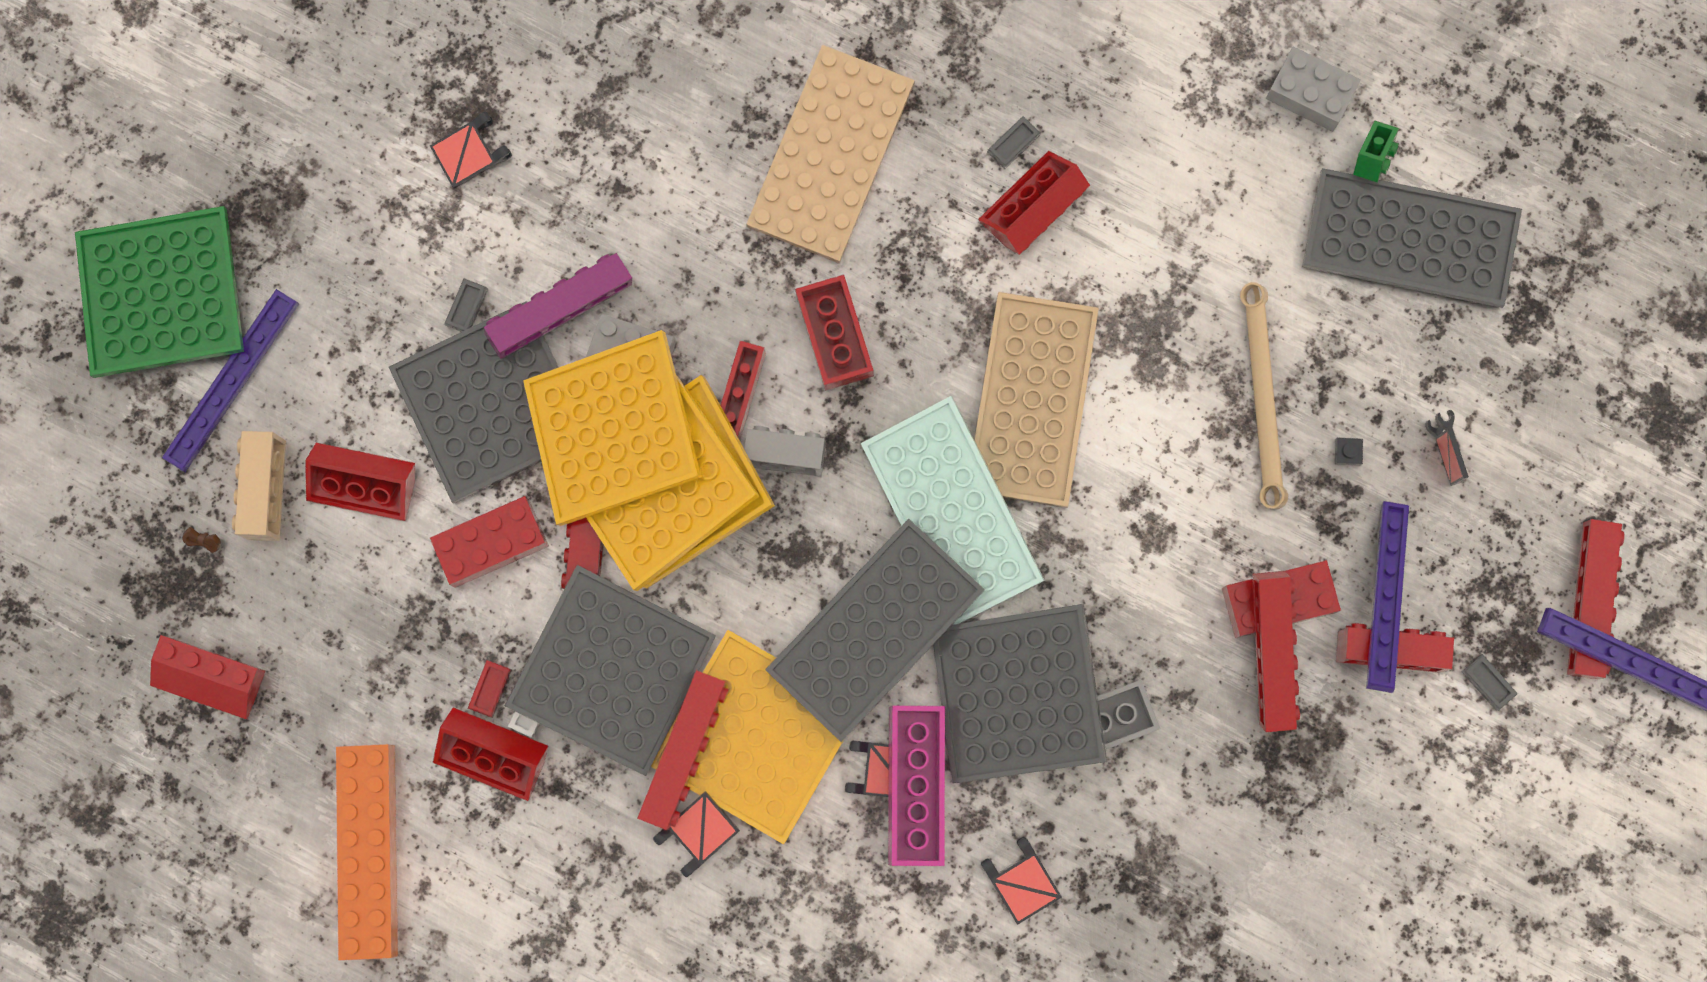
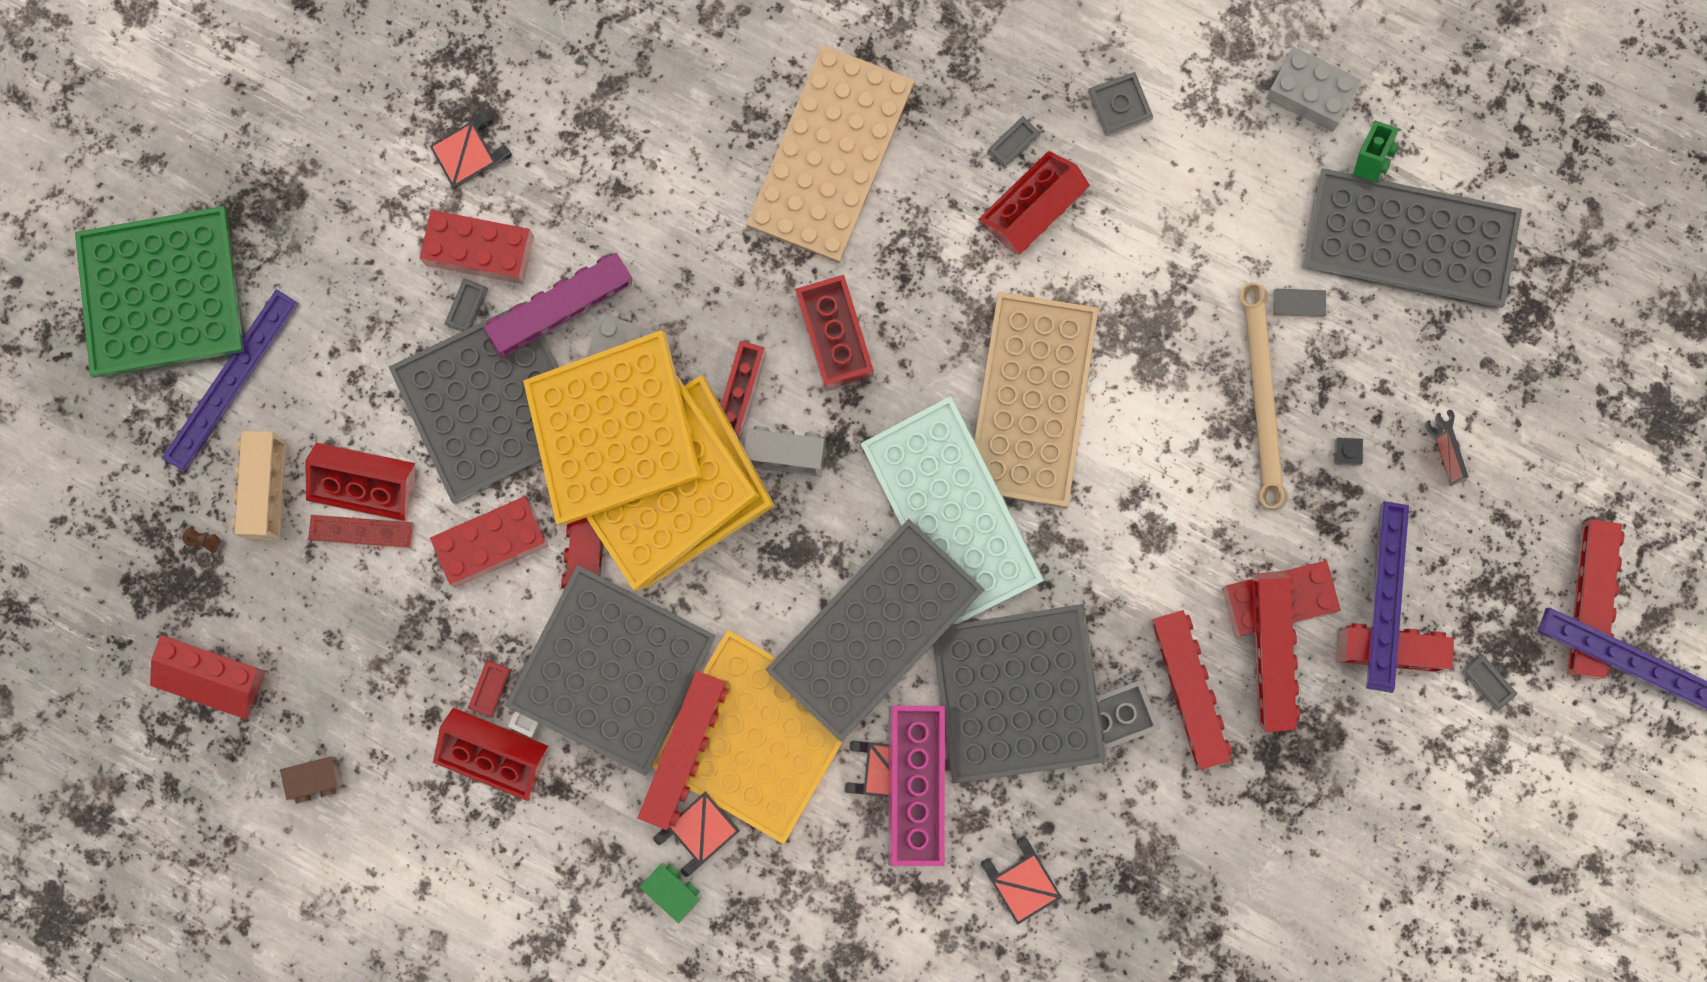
orange brick [336,744,398,960] -> none
none -> reddish brown brick [280,756,343,804]
none -> clear red tile [308,515,414,549]
none -> red brick [420,210,534,284]
none -> green brick [639,863,702,923]
none -> dark grey tile [1088,72,1153,136]
none -> red brick [1151,610,1233,770]
none -> dark grey tile [1273,289,1326,317]

